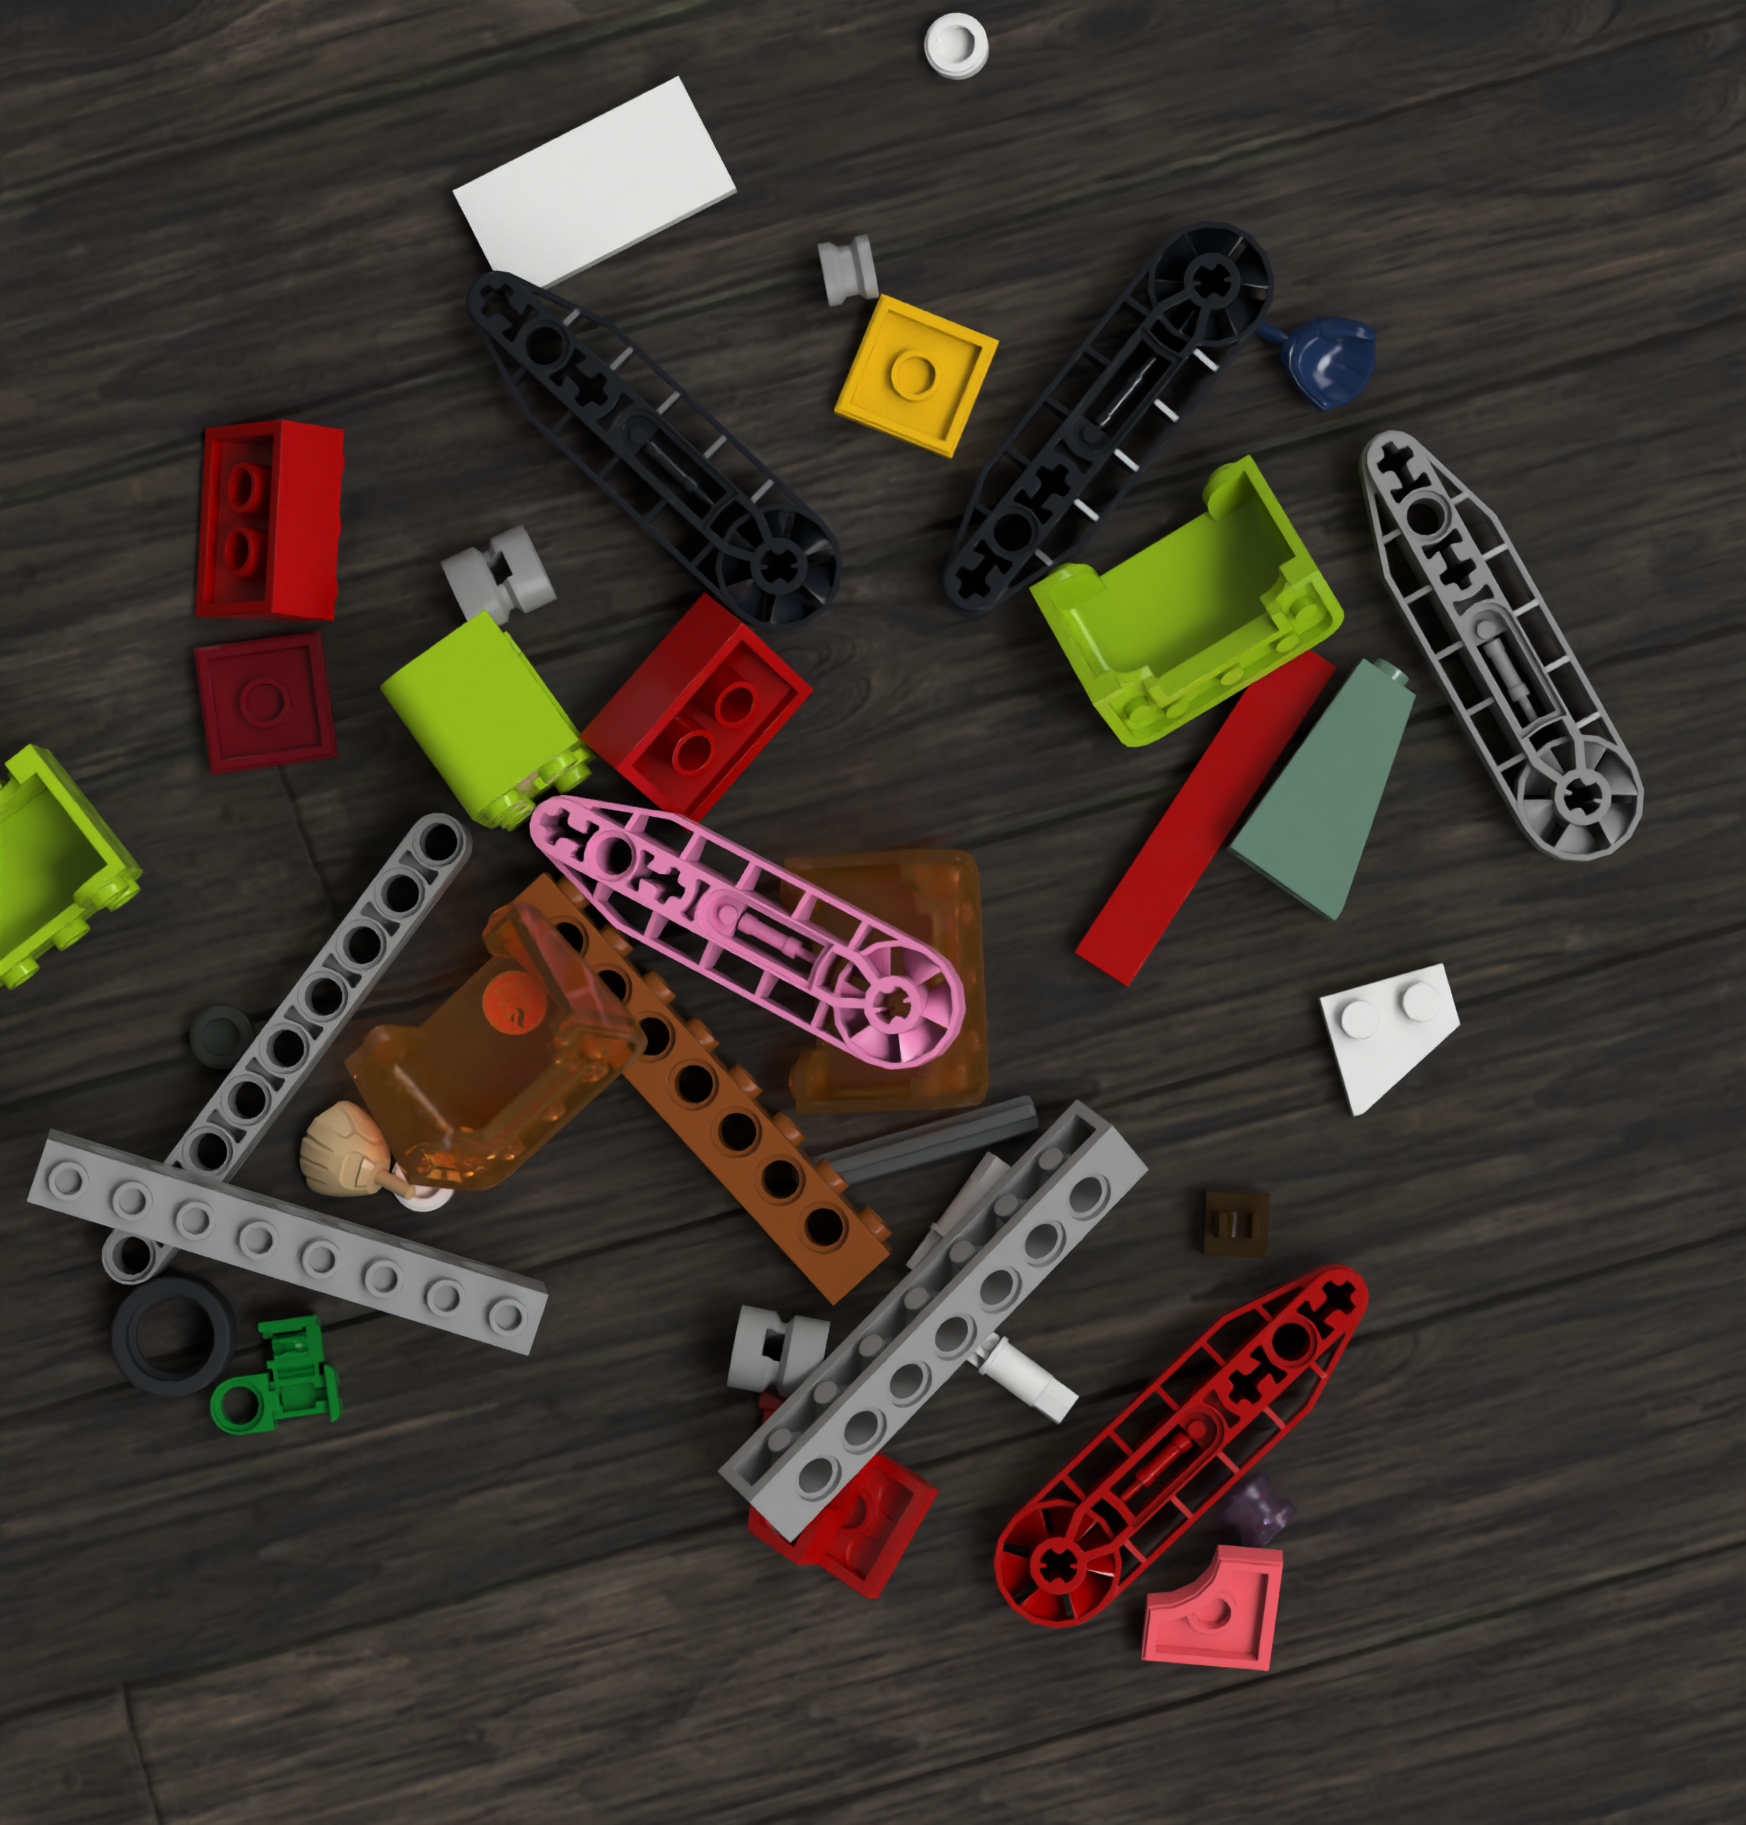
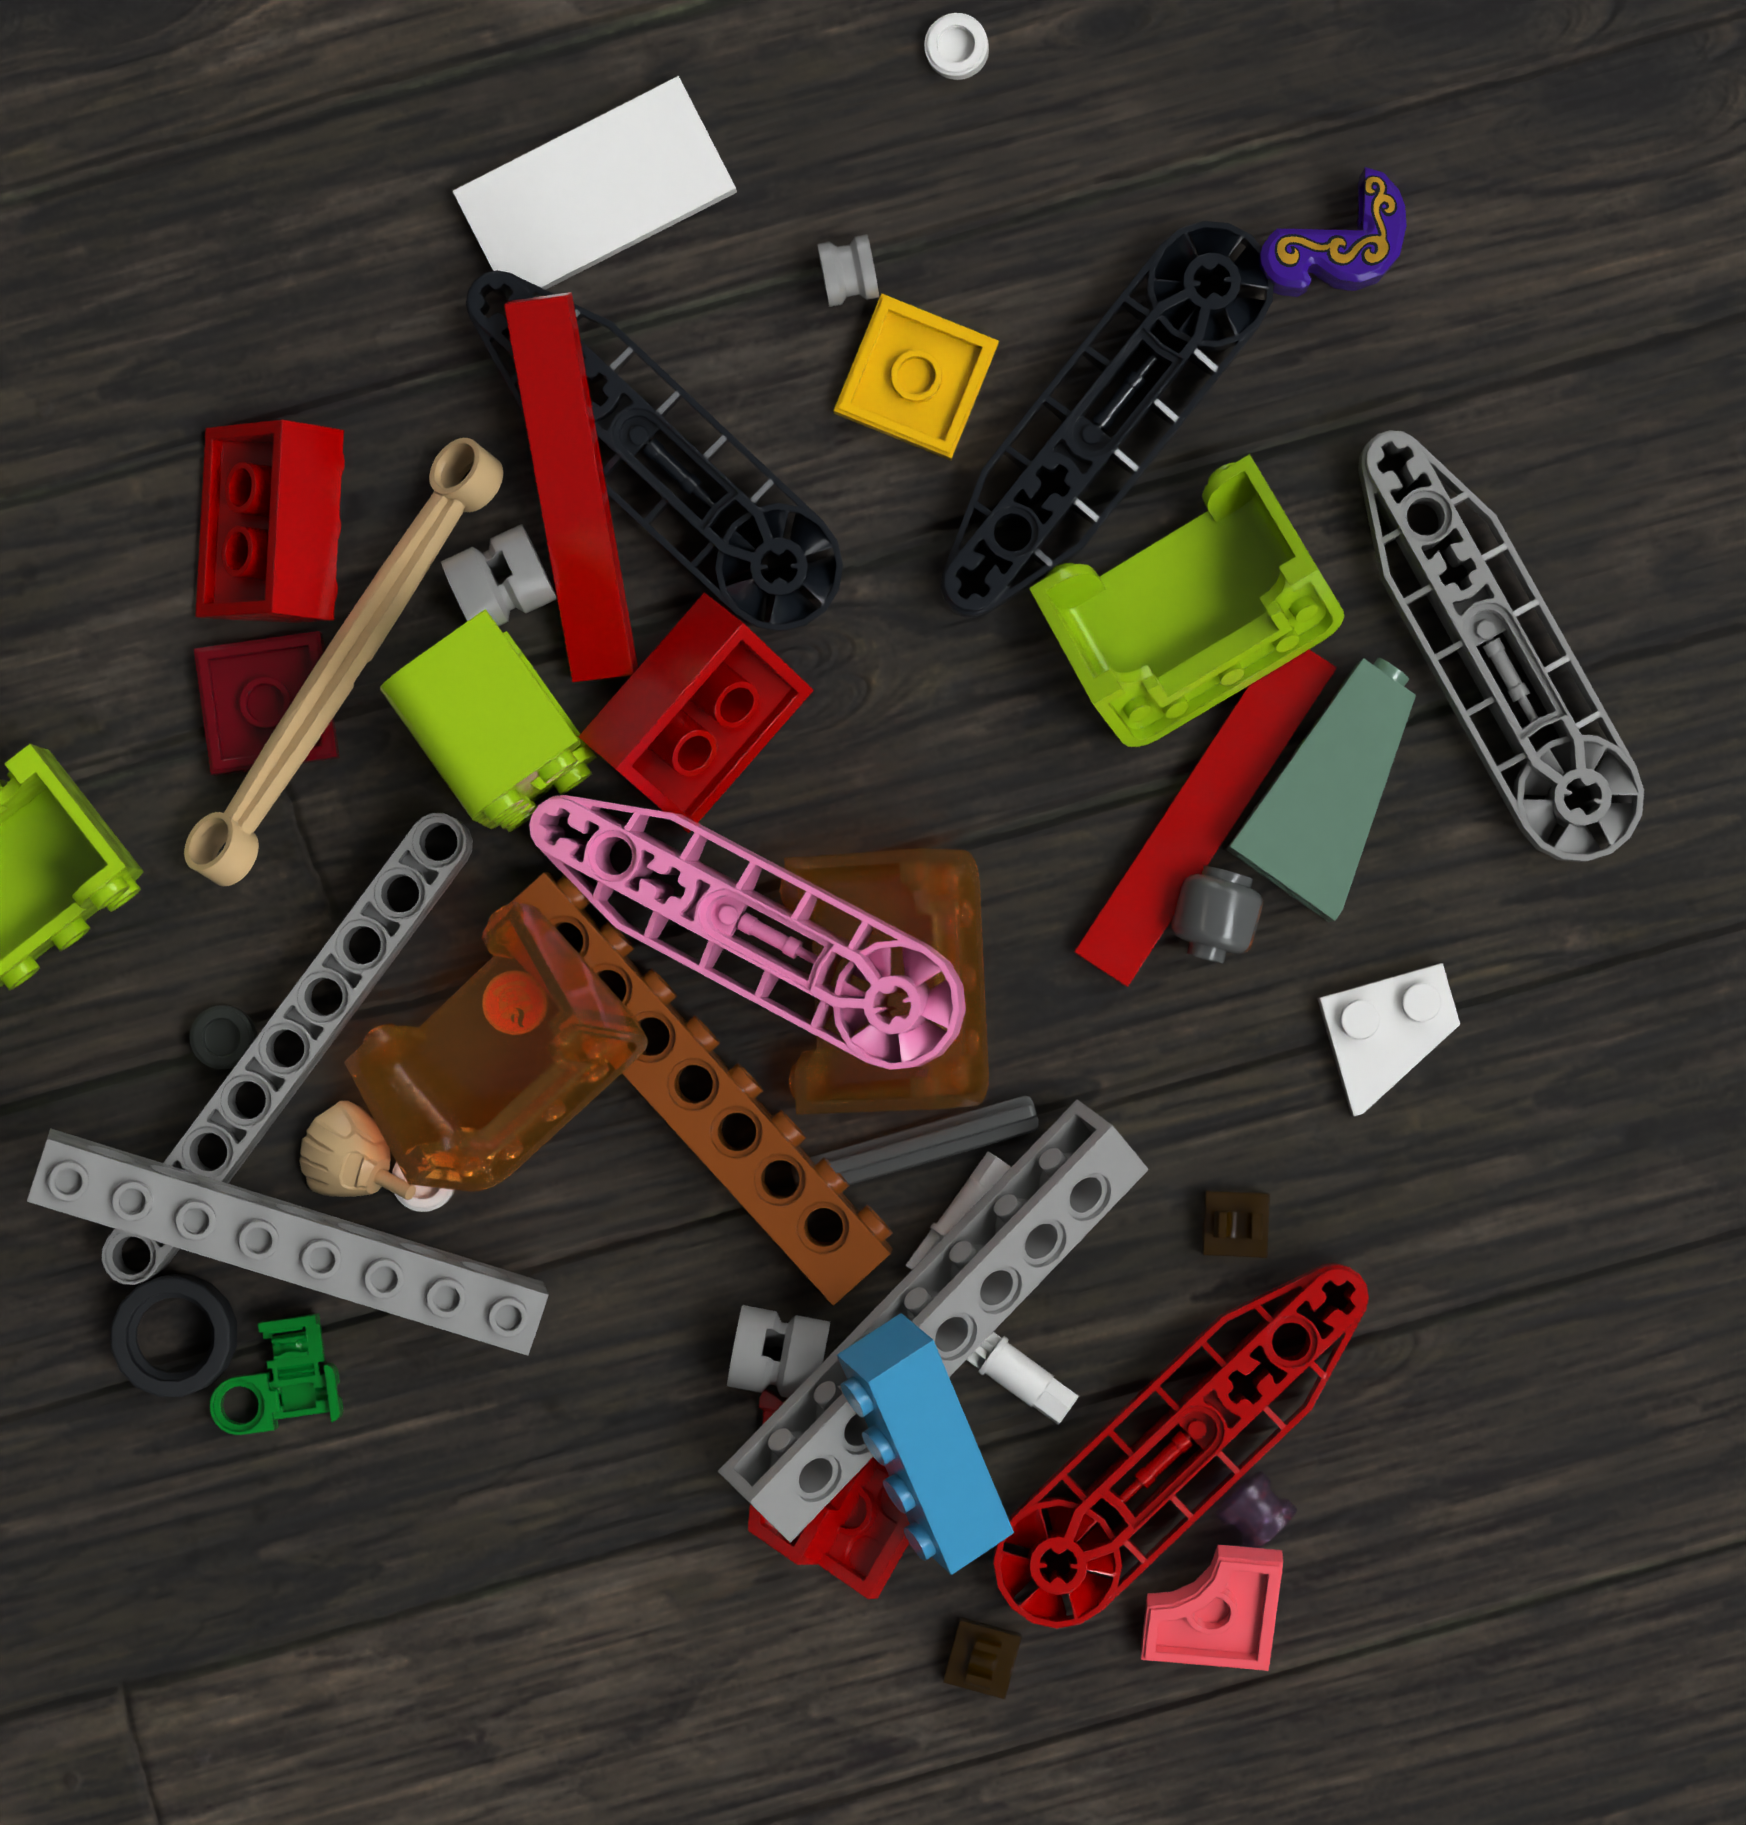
dark blue piece [1255,317,1376,412] -> none
none -> tan piece [184,438,503,886]
none -> red tile [504,292,638,682]
none -> dark azure brick [837,1313,1014,1575]
none -> dark brown tile [943,1617,1022,1699]
none -> dark grey head [1171,866,1263,964]
none -> dark purple animal [1258,167,1407,297]

